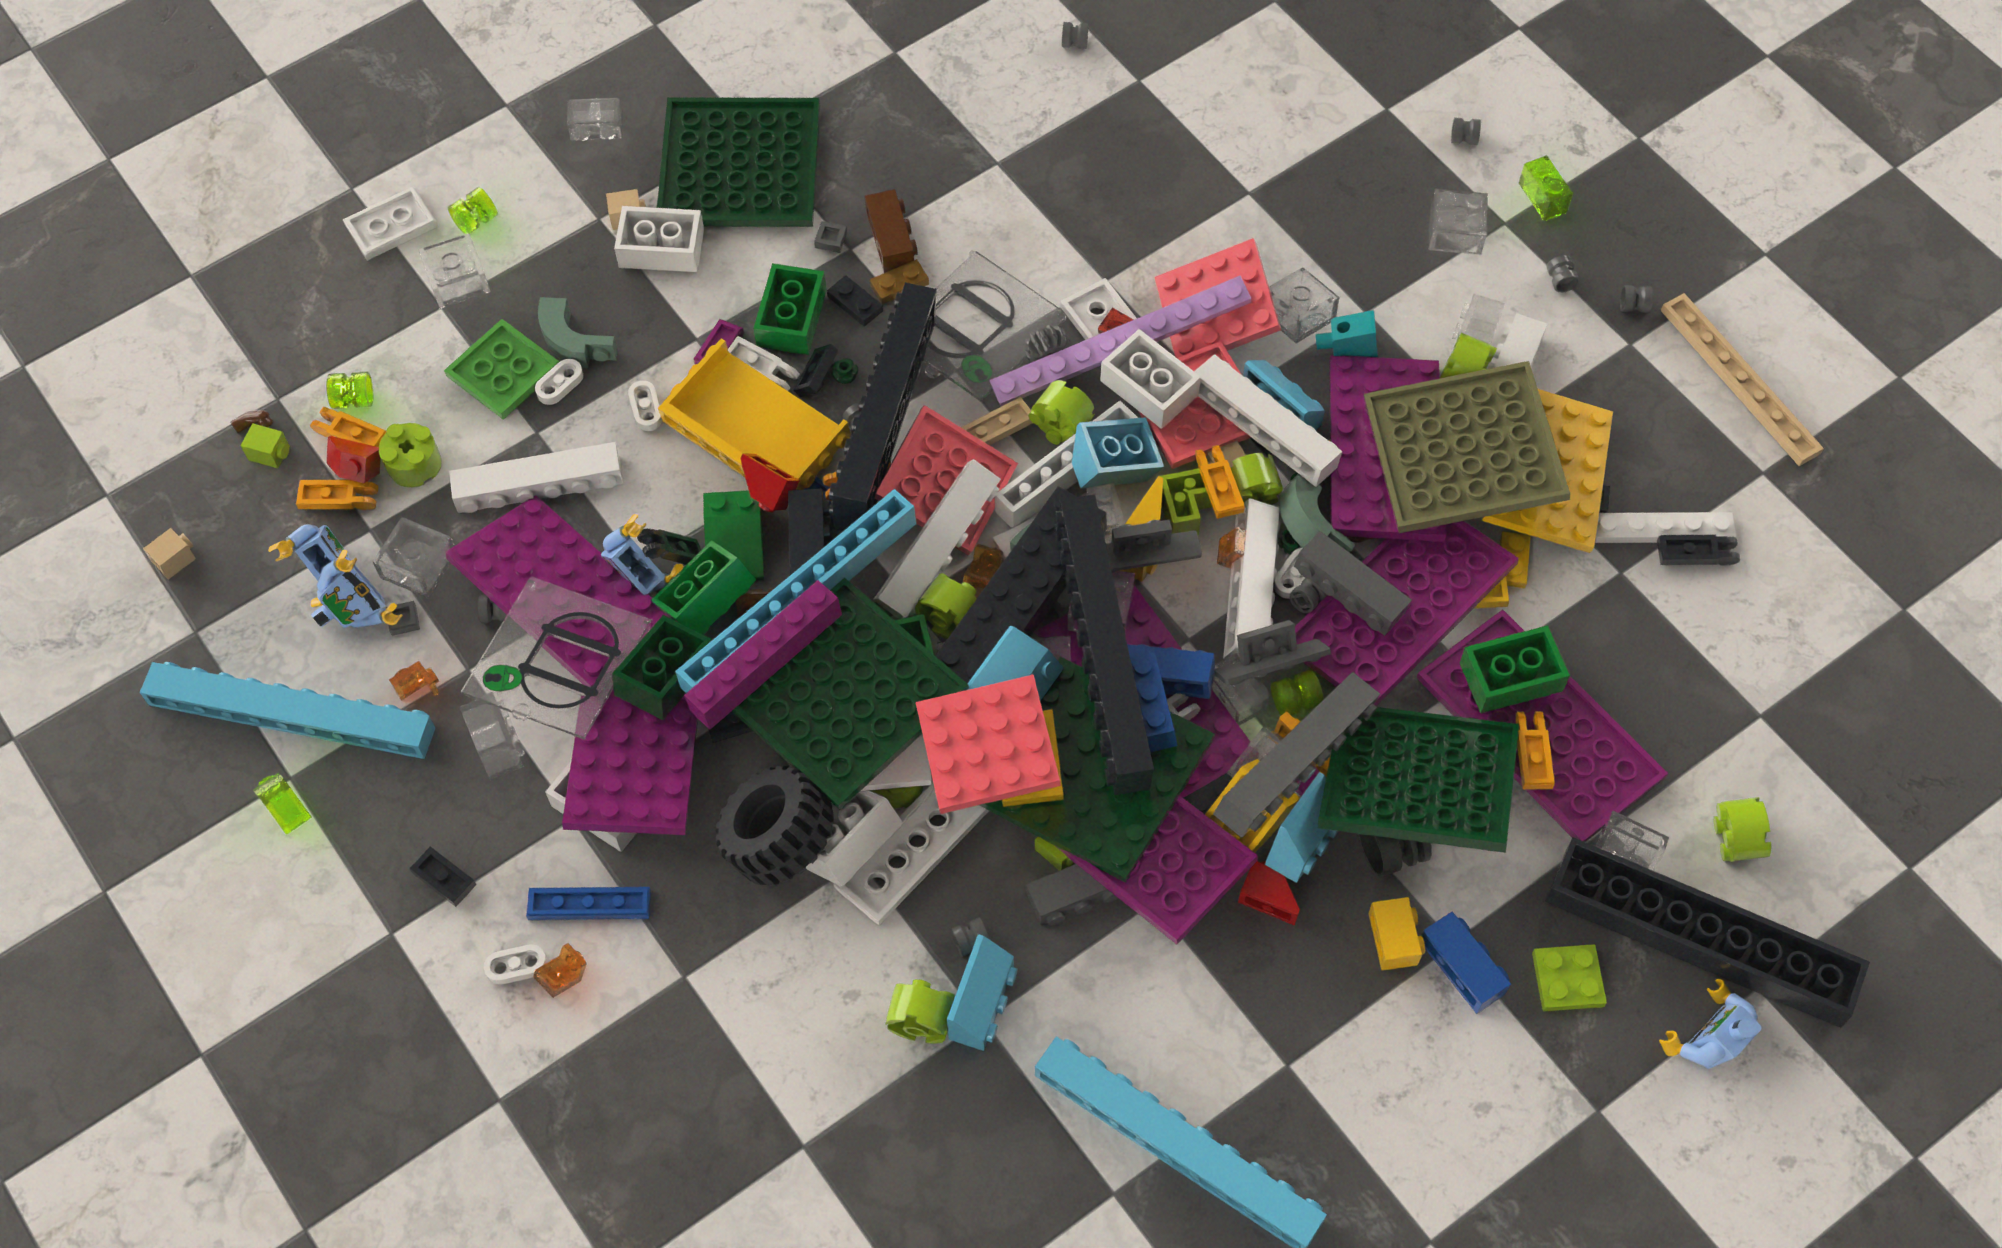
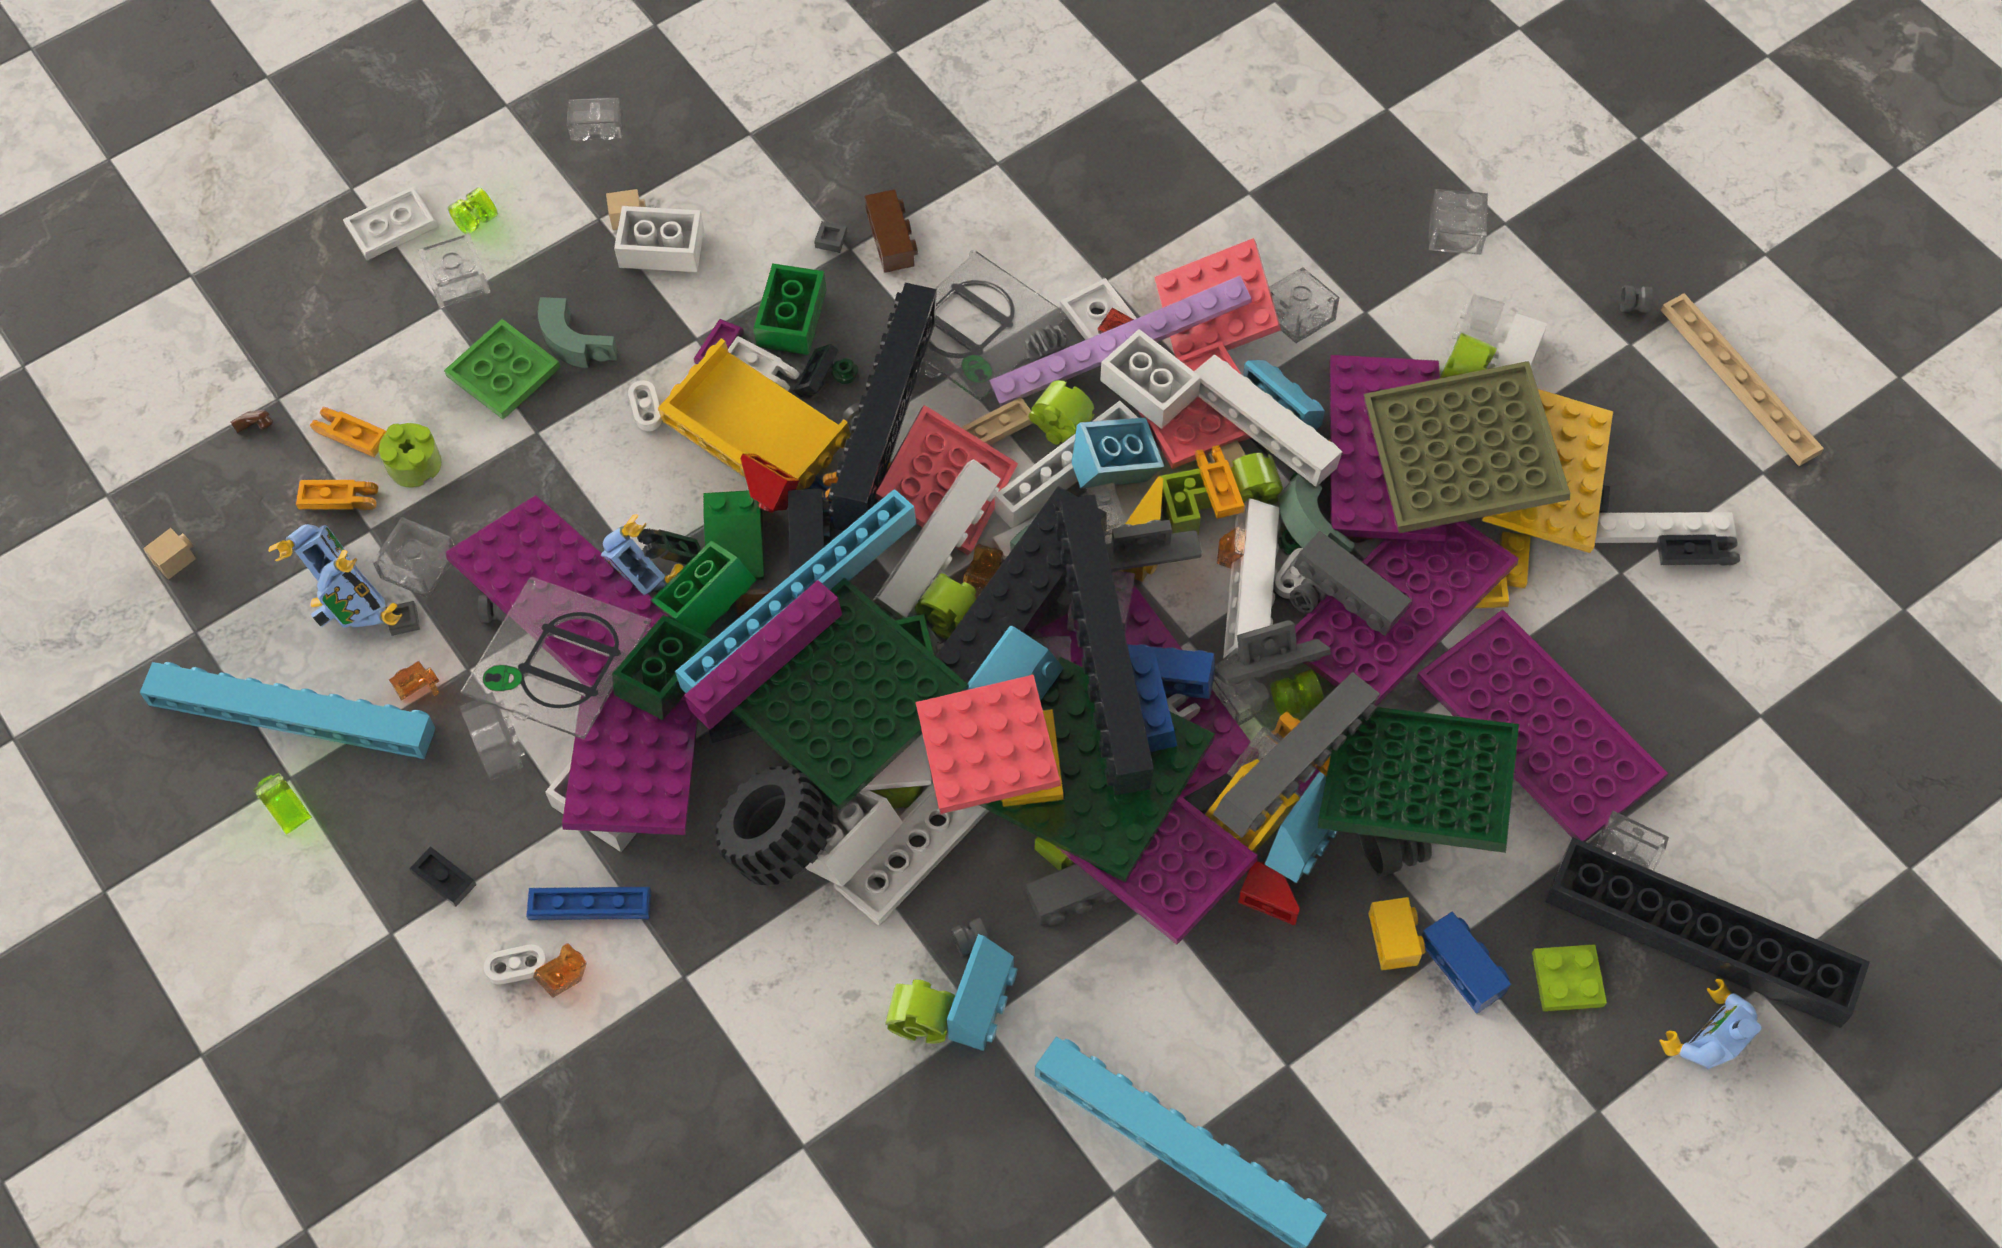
lime brick [240,423,290,468] -> none
clear neon green wheel [326,371,374,409] -> none
red slope [326,436,381,483] -> none
white brick [449,442,623,513] -> none
white plate [535,359,583,405] -> none
dark green plate [657,97,820,227] -> none
black plate [827,275,883,327] -> none
pearl gold plate [870,259,929,304] -> none
dark grey wheel [1062,22,1089,49] -> none
teal torso [1316,310,1378,357] -> none
dark grey wheel [1451,117,1481,145] -> none
green brick [1460,625,1570,713] -> none
light orange hinge [1515,711,1555,789] -> none
clear neon green brick [1519,155,1573,221] -> none
dark grey wheel [1546,255,1580,292] -> none
lime brick [1713,797,1771,862] -> none

